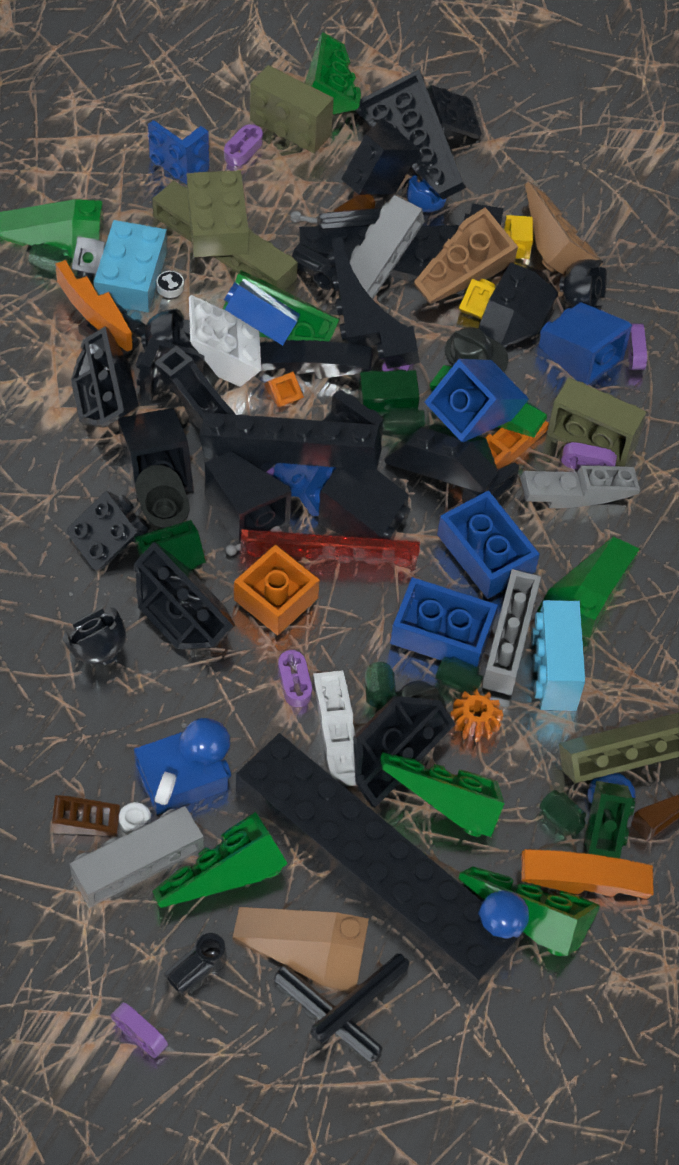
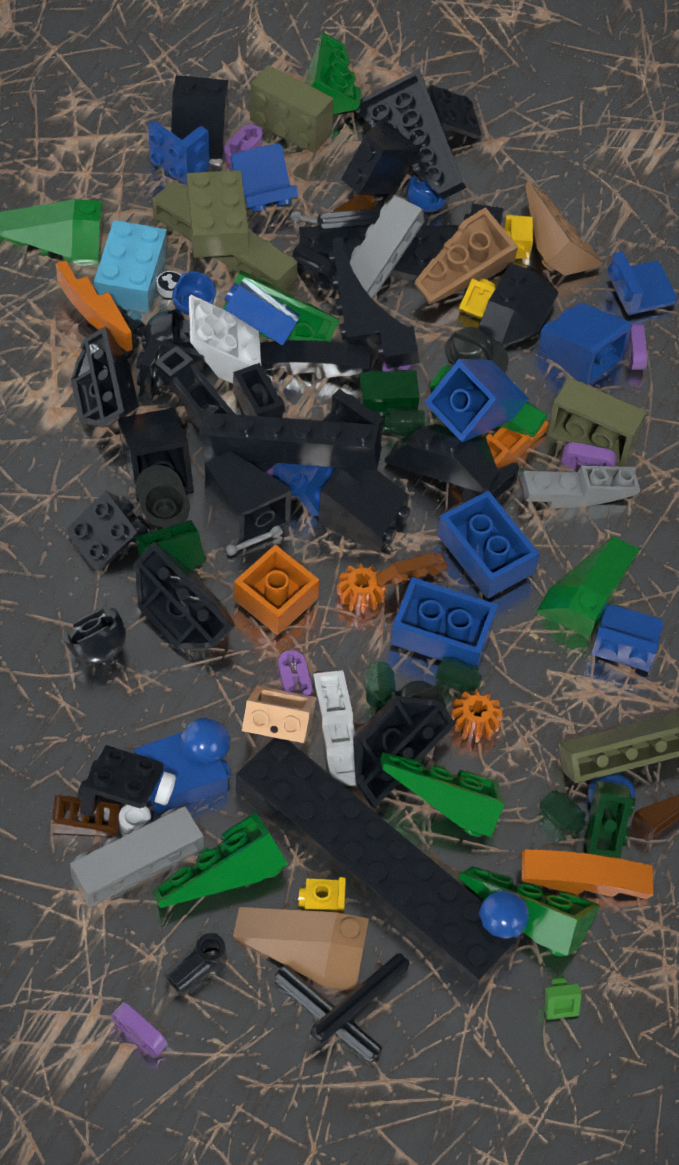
clear green brick [28,243,71,275] -> none
brick [72,236,105,278] -> none
clear red plate [240,530,420,567] -> none
orange slope [264,371,304,408] -> none
light grey brick [482,569,541,695] -> none
medium azure brick [531,600,585,711] -> none
black cylinder [559,259,607,310] -> none
none -> black bracket [77,745,164,817]
none -> black slope [171,75,228,163]
none -> blue hair [172,271,216,315]
none -> blue bracket [230,144,299,212]
none -> black brick [233,363,285,418]
none -> light nougat window [242,686,317,743]
none -> yellow brick [298,877,346,914]
none -> orange gear [336,562,387,614]
none -> dark orange hinge [376,552,449,587]
none -> bright green tile [544,976,581,1020]
none -> blue bracket [591,604,663,672]
none -> blue bracket [608,251,677,315]

